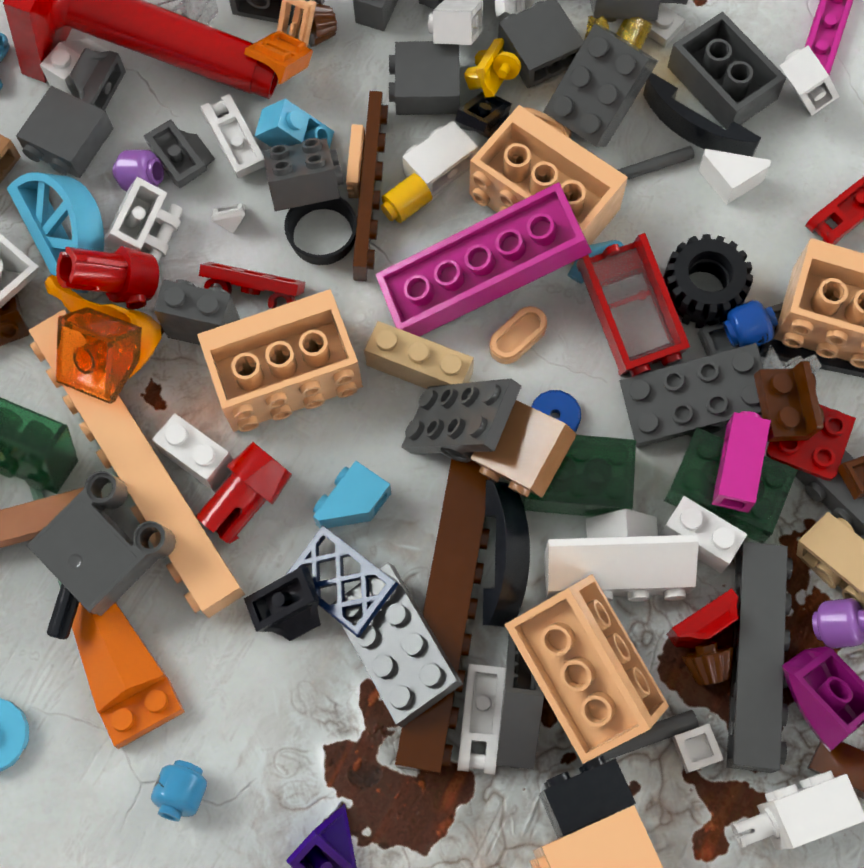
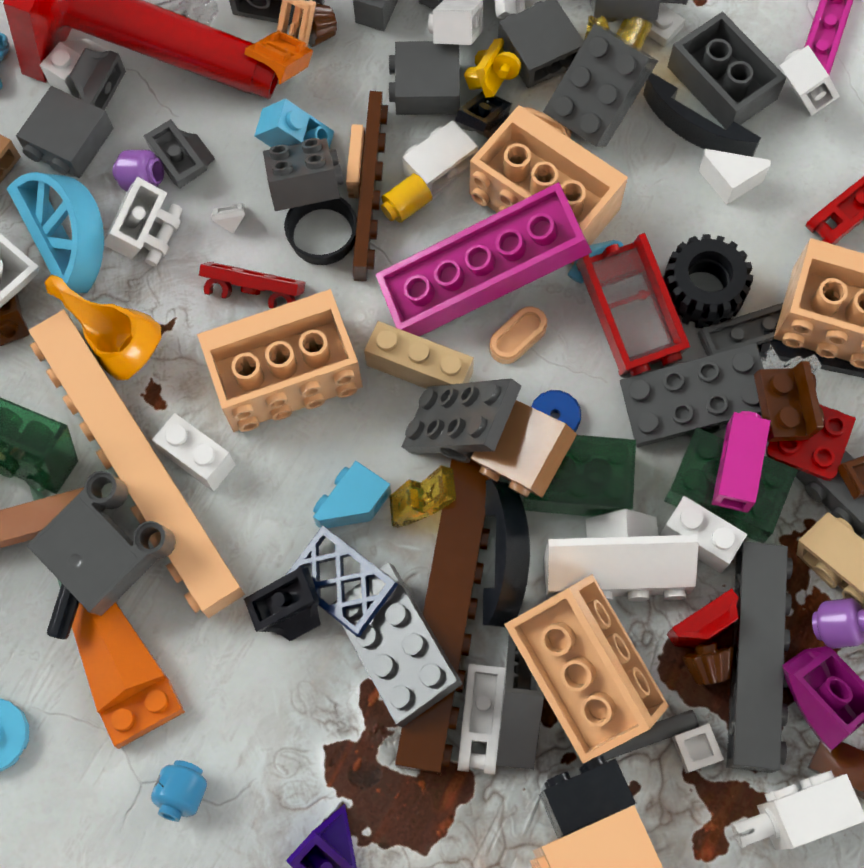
red piece [56,246,159,309] -> none
clear orange slope [56,307,142,404] -> none
dark grey brick [153,279,240,345] -> none
red piece [196,442,292,544] -> none
white plate [200,94,265,179] -> none
dark grey bar [617,146,694,180] -> none
blue head [723,300,778,347] -> none
none -> clear yellow slope [389,465,456,528]

